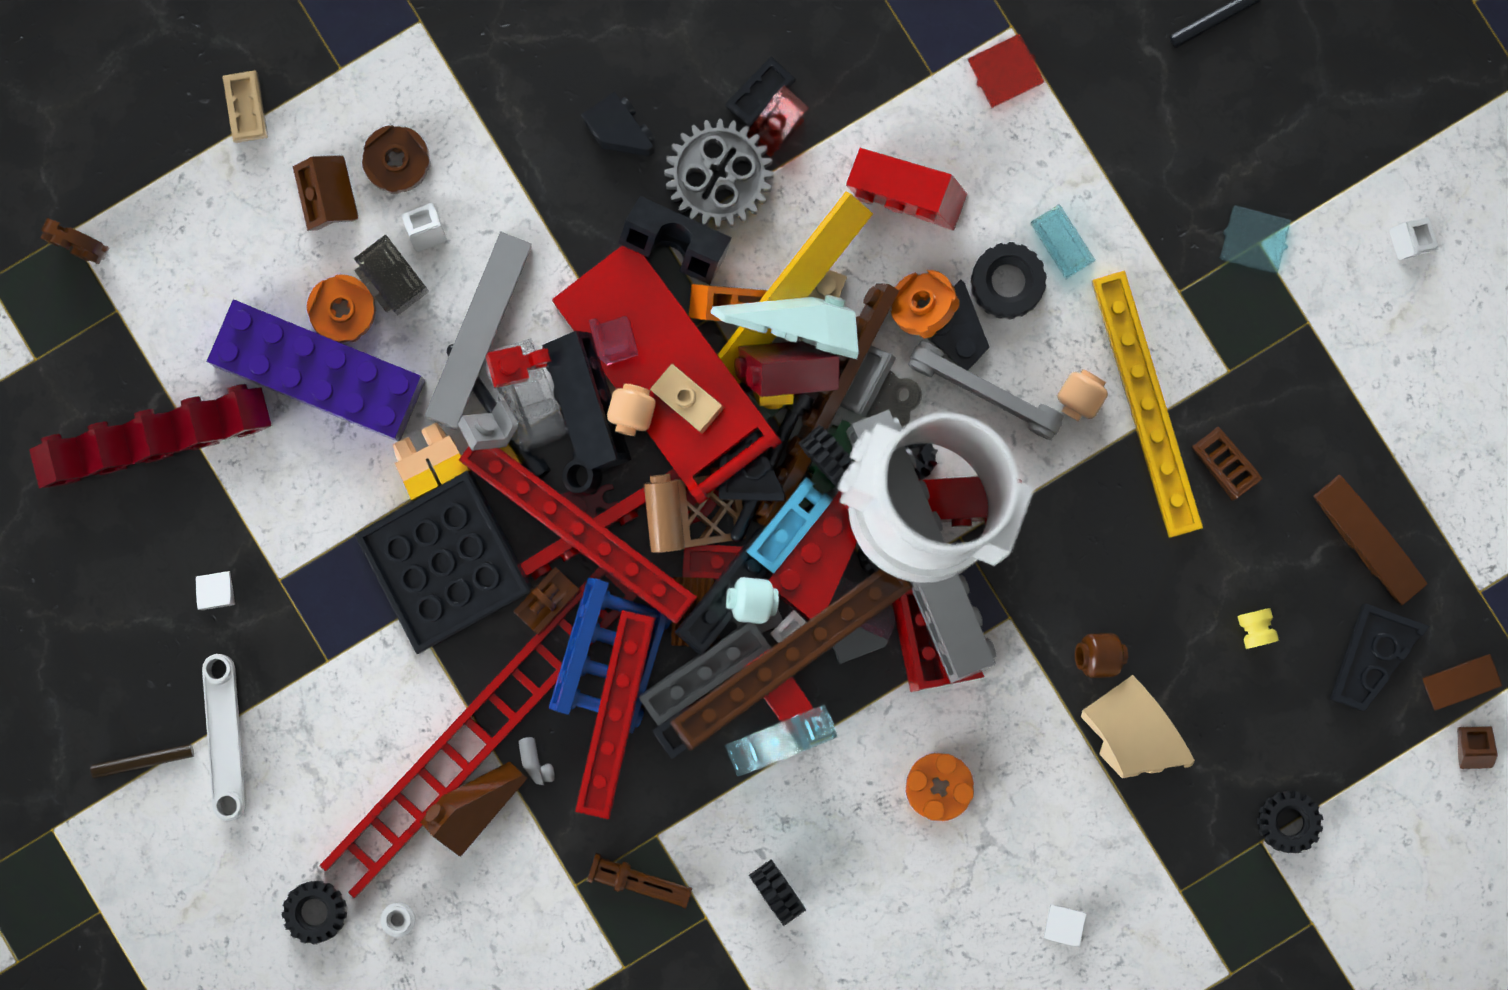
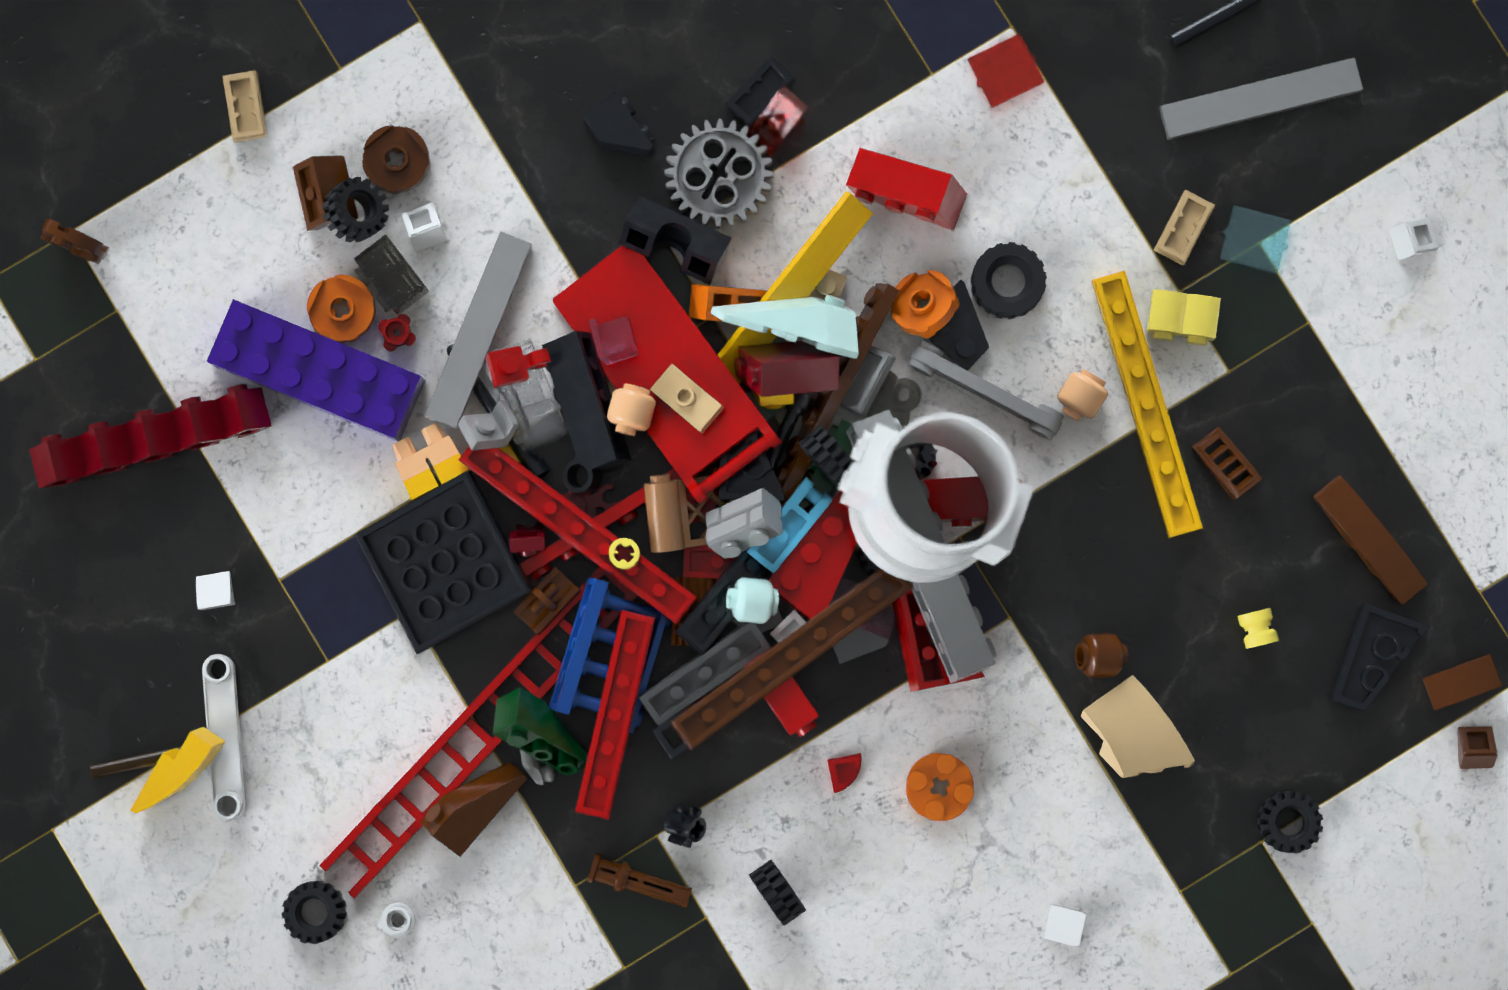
clear light blue slope [725,705,838,777] -> none
clear light blue tile [1030,204,1095,279] -> none
none -> yellow slope [131,727,226,814]
none -> black tyre [322,177,389,243]
none -> red plate [378,314,416,352]
none -> dark green slope [493,687,588,776]
none -> dark red plate [509,522,546,556]
none -> light yellow bush [609,538,640,569]
none -> black gear [664,803,706,848]
none -> light grey brick [706,488,783,559]
none -> red tile [827,753,862,793]
none -> light yellow brick [1146,289,1221,346]
none -> tan plate [1154,190,1215,265]
none -> light grey tile [1159,57,1363,140]

